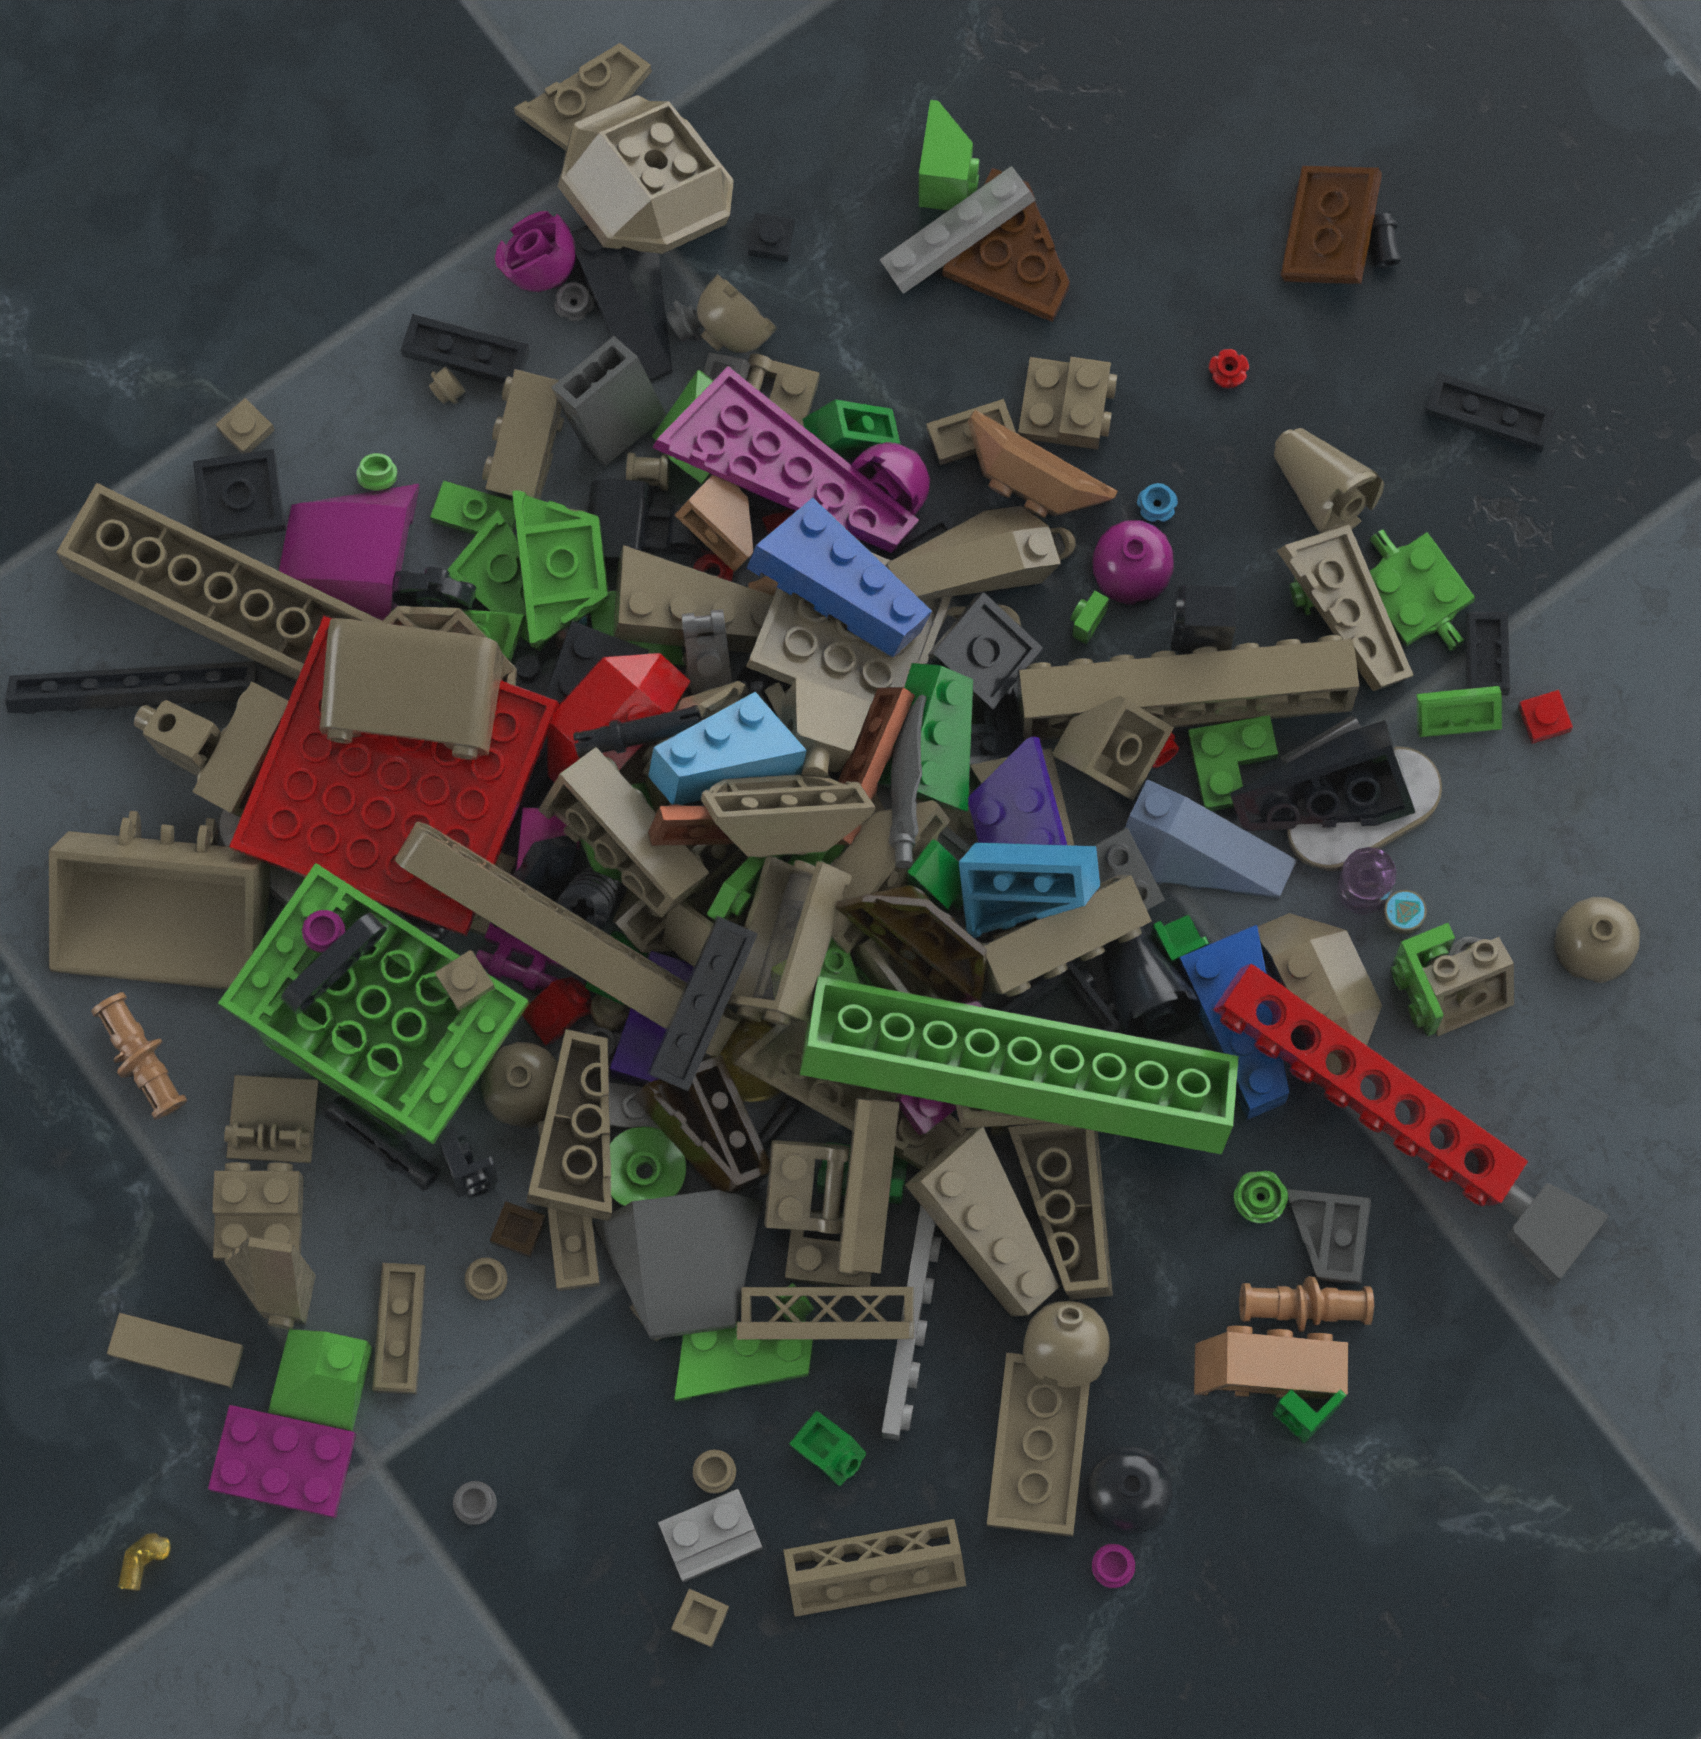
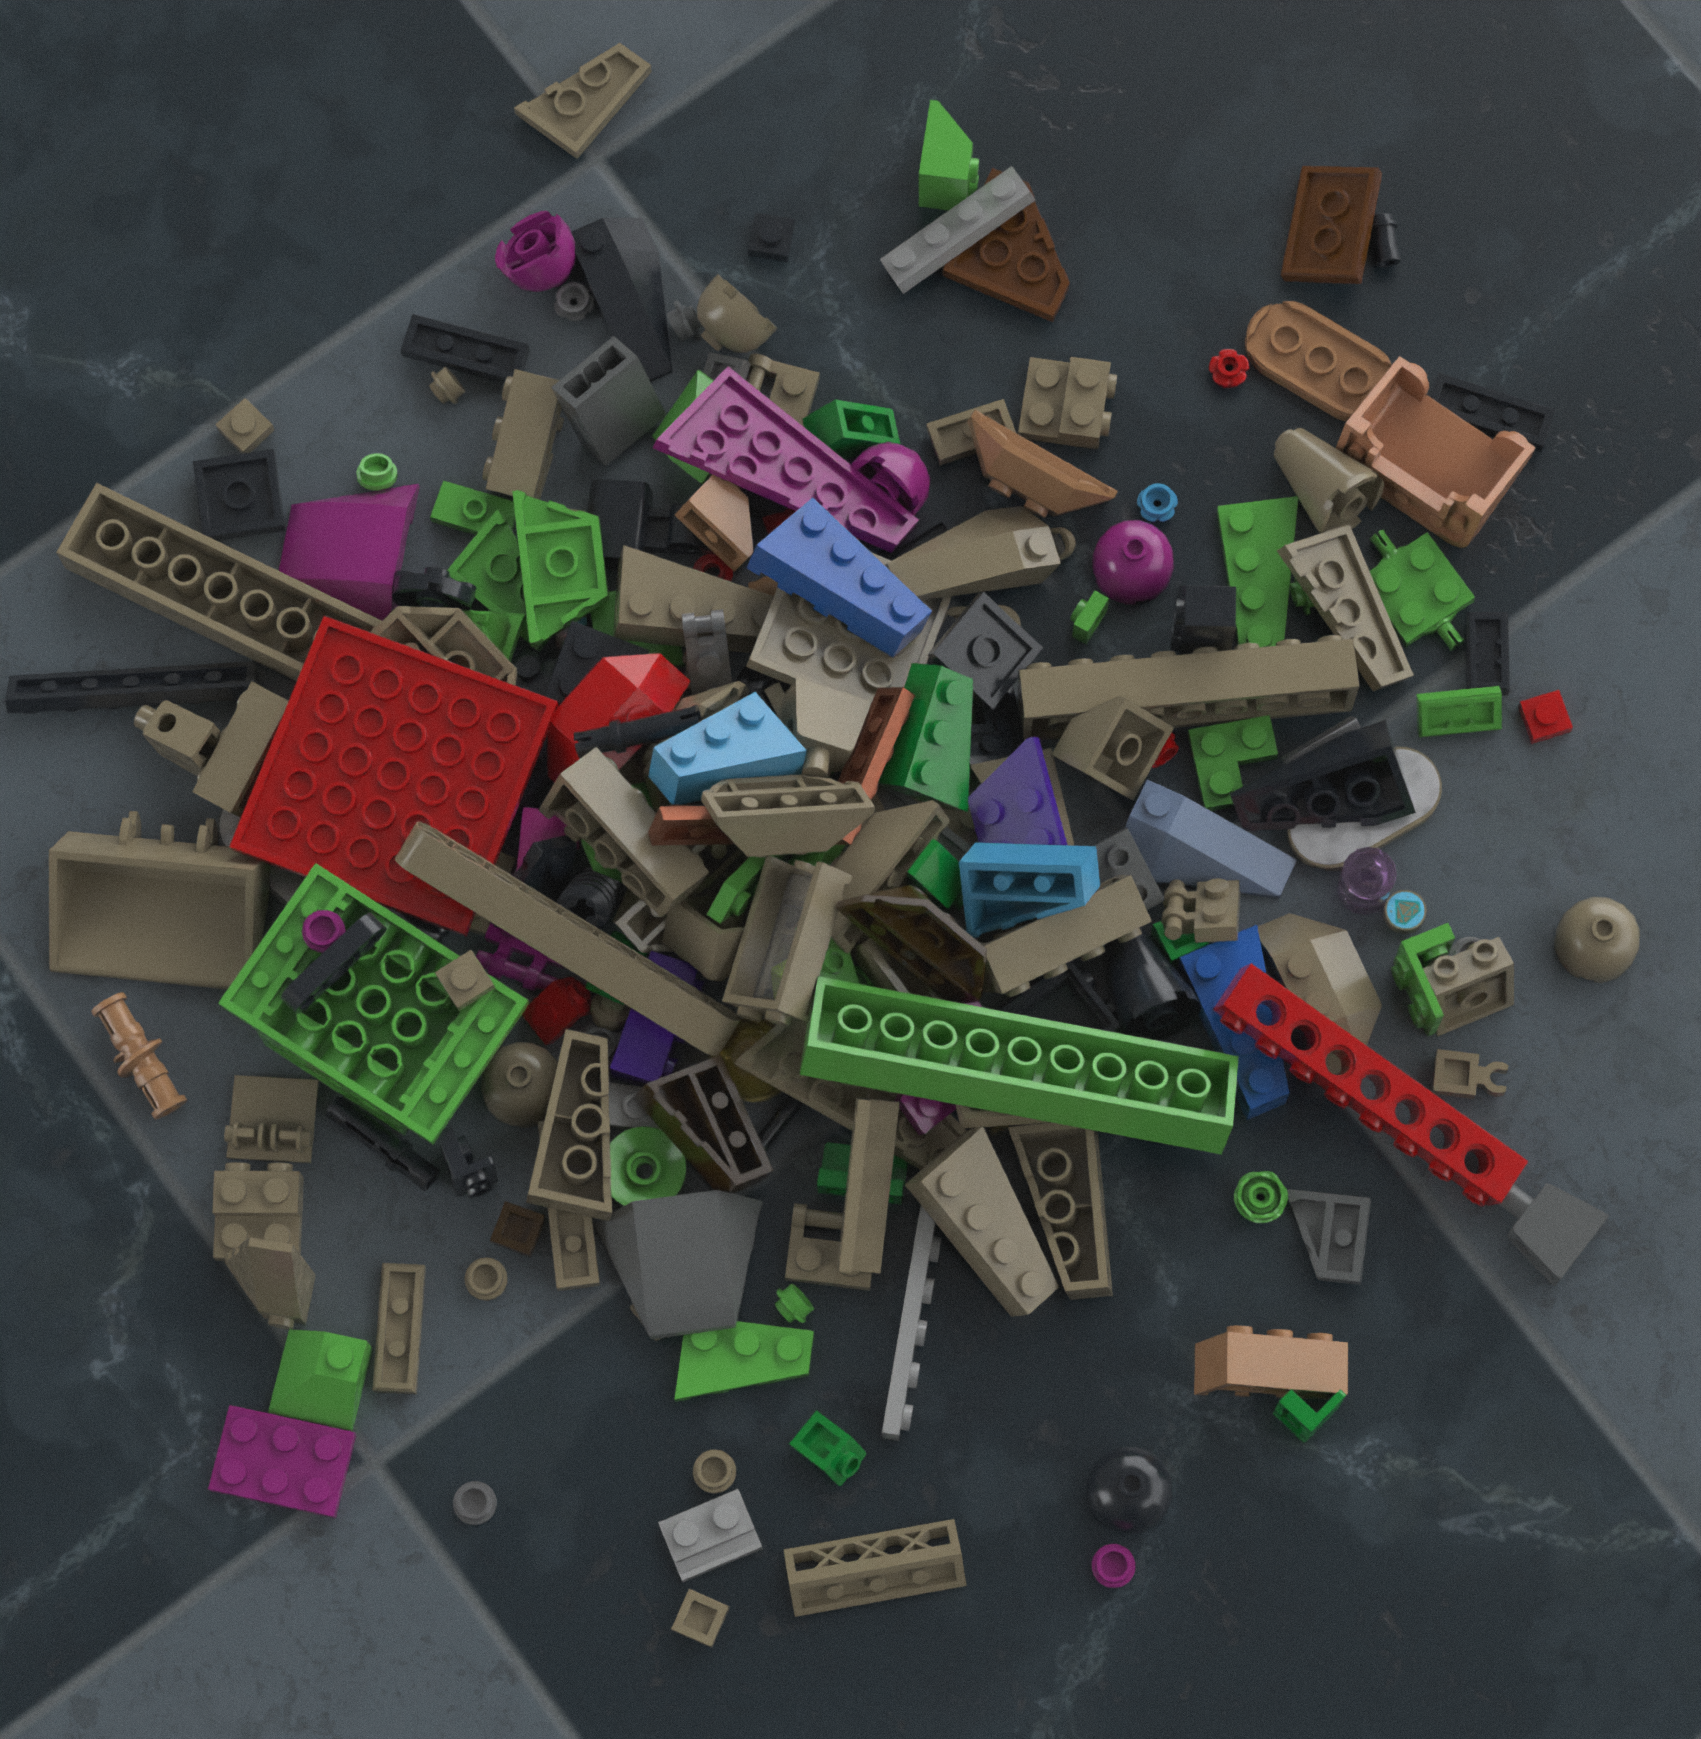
dark tan tile [107,1313,244,1388] -> none
clear yellow arm [118,1533,171,1591] -> none
dark tan windscreen [320,618,504,760] -> none
dark tan piece [557,95,734,254] -> none
dark tan bush [626,453,670,491] -> none
black plate [648,915,758,1091] -> none
dark tan fence [737,1287,914,1340] -> none
dark tan plate [764,1140,850,1234] -> none
dark grey sword [889,695,926,868] -> none
dark tan plate [987,1353,1090,1537] -> none
dark tan cylinder [1023,1300,1110,1387] -> none
medium nougat piece [1239,1276,1374,1332] -> none
none -> dark tan plate [1161,878,1240,943]
none -> bright green wing [1217,496,1298,647]
none -> medium nougat tile [1245,301,1392,422]
none -> nougat windscreen [1336,356,1536,548]
none -> dark tan plate [1431,1049,1508,1099]

